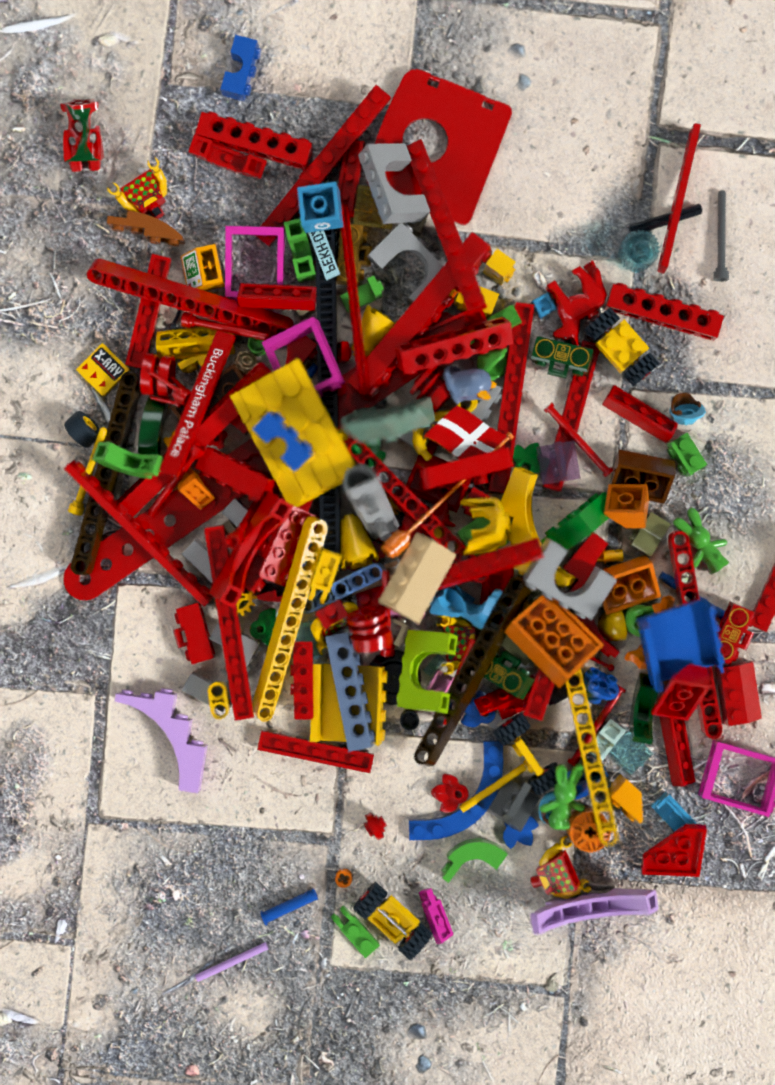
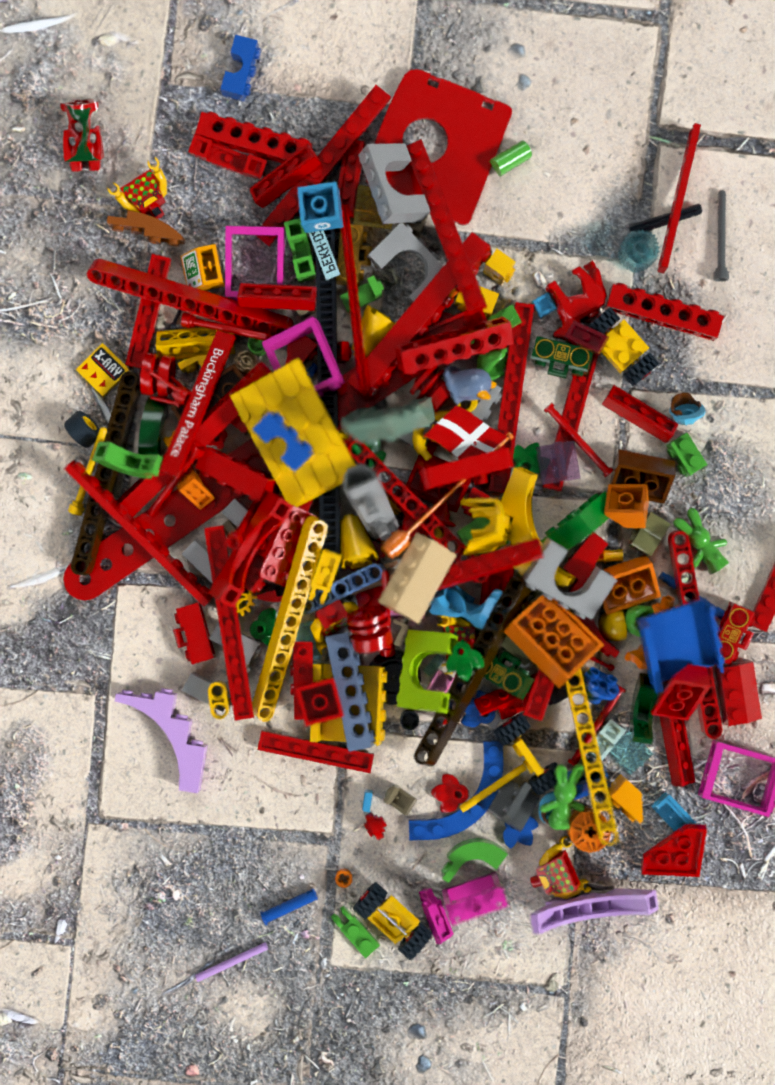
none -> red slope [249,143,321,208]
none -> red brick [296,676,344,727]
none -> dark azure tile [362,789,373,812]
none -> dark tan bracket [383,785,418,816]
none -> dark pink window [442,871,508,926]
none -> green plate [446,642,484,681]
none -> bright green brick [489,140,532,177]
none -> dark red plate [564,321,609,355]

